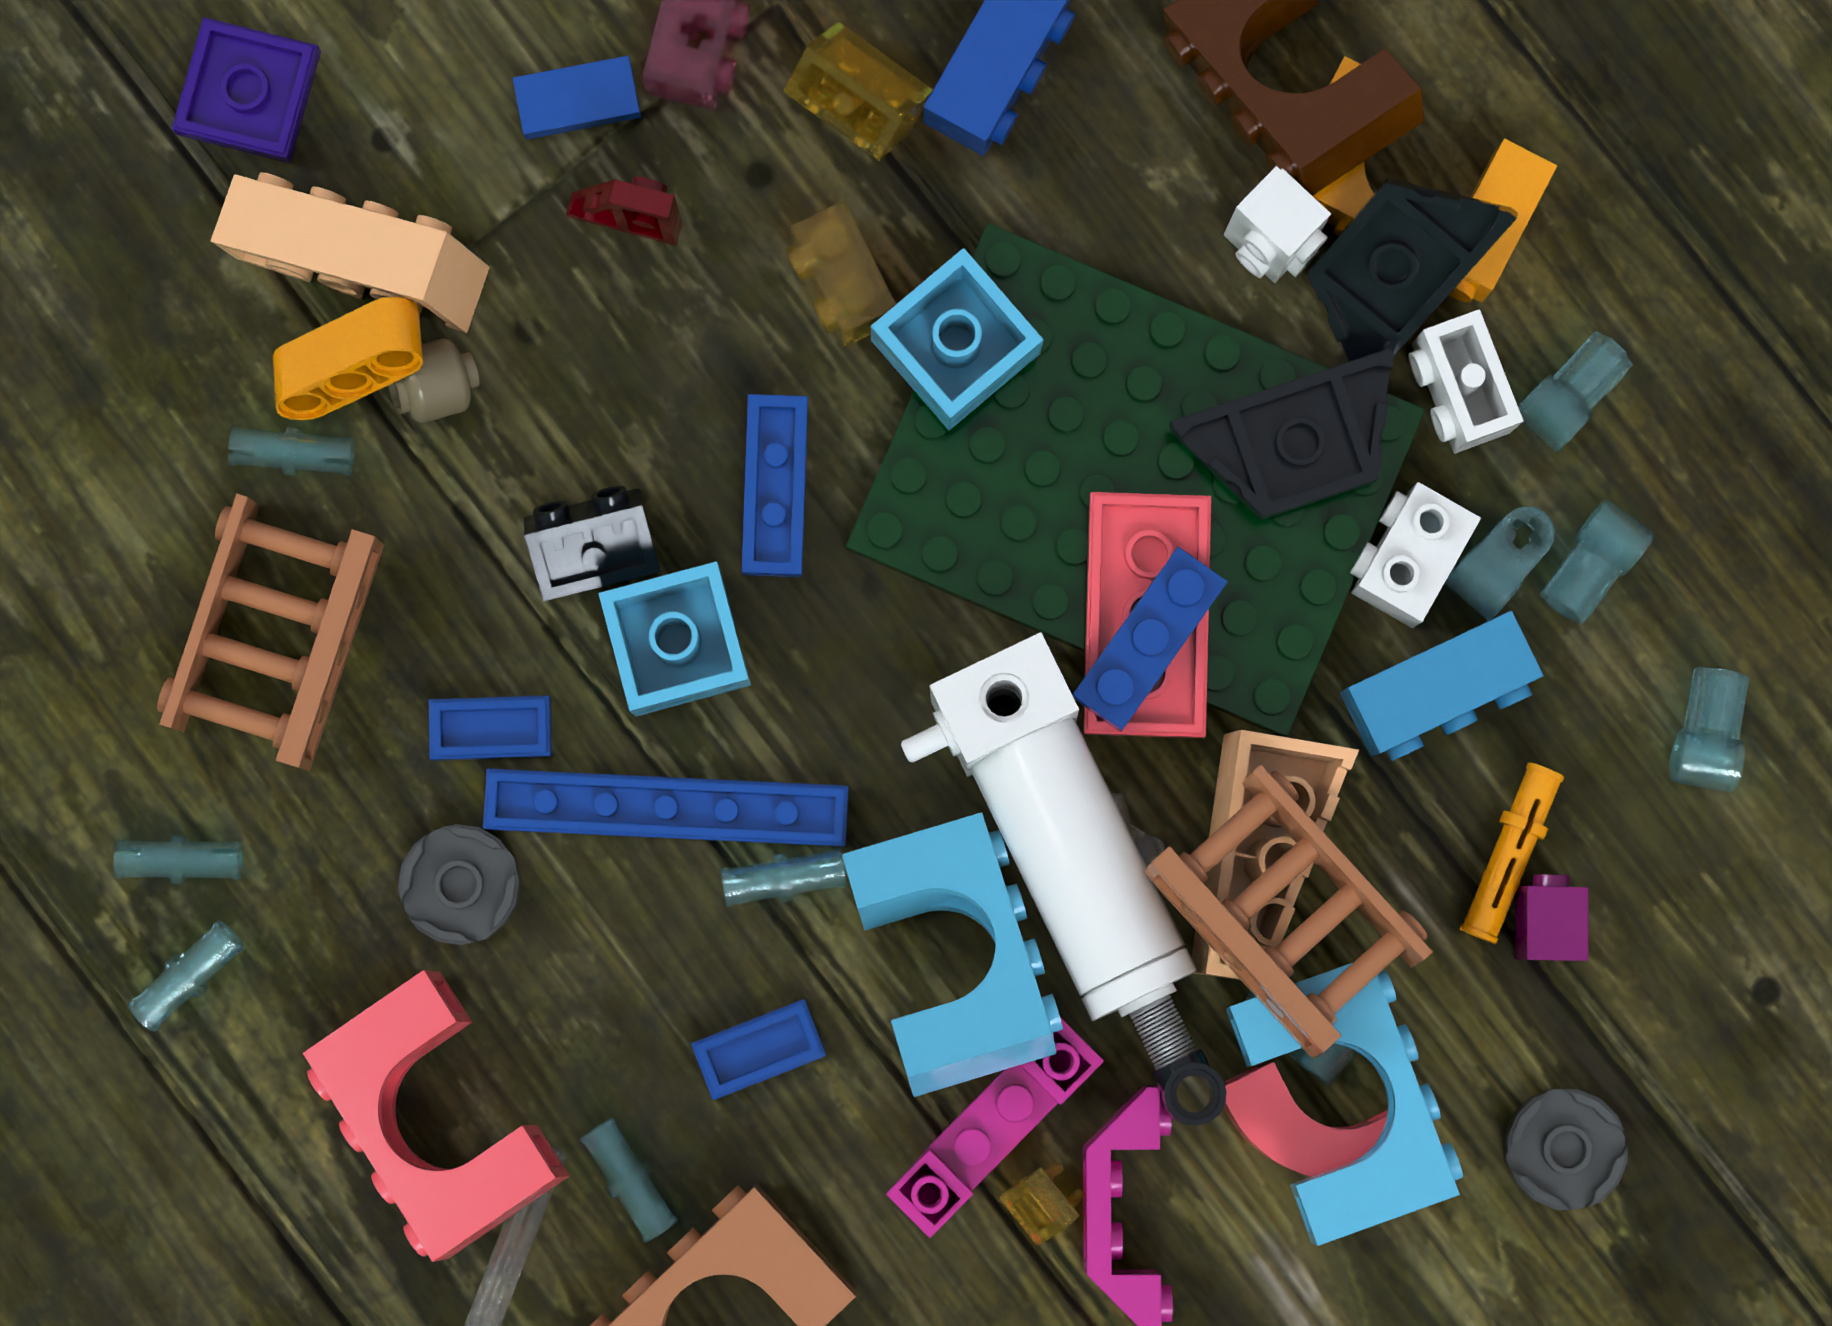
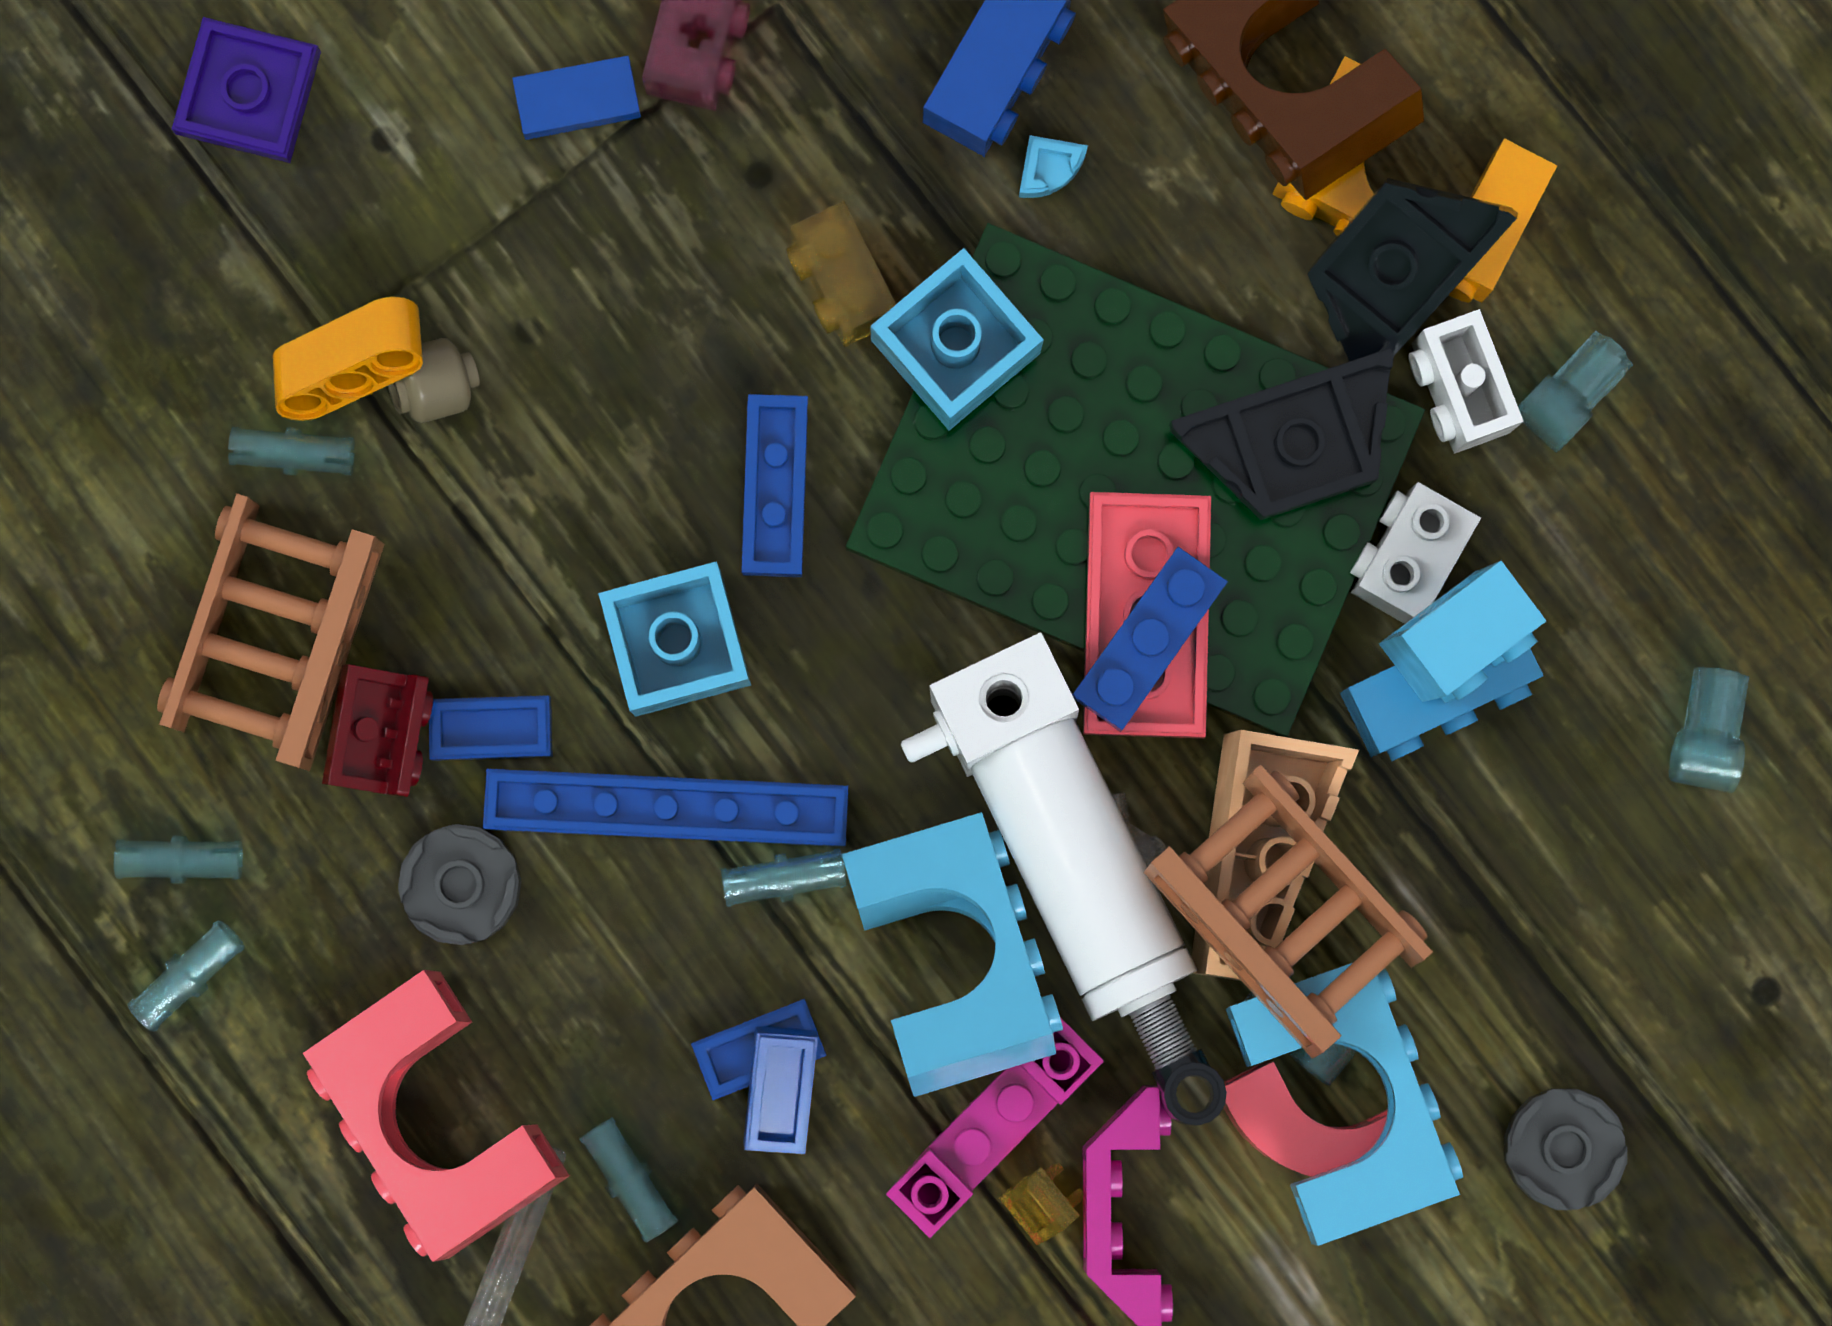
light nougat wedge [211,172,490,333] -> none
bracket [524,486,660,602] -> none
dark red wing [566,177,682,246] -> none
clear yellow brick [783,21,933,161] -> none
white brick [1224,165,1331,283] -> none
clear light blue piece [1445,506,1555,621] -> none
light orange pin [1459,762,1564,944] -> none
magenta brick [1515,874,1588,961] -> none
clear light blue piece [1539,498,1655,625] -> none
none -> dark red bracket [322,664,433,797]
none -> tile [743,1027,818,1154]
none -> medium azure tile [1019,135,1088,198]
none -> medium azure brick [1378,561,1546,703]

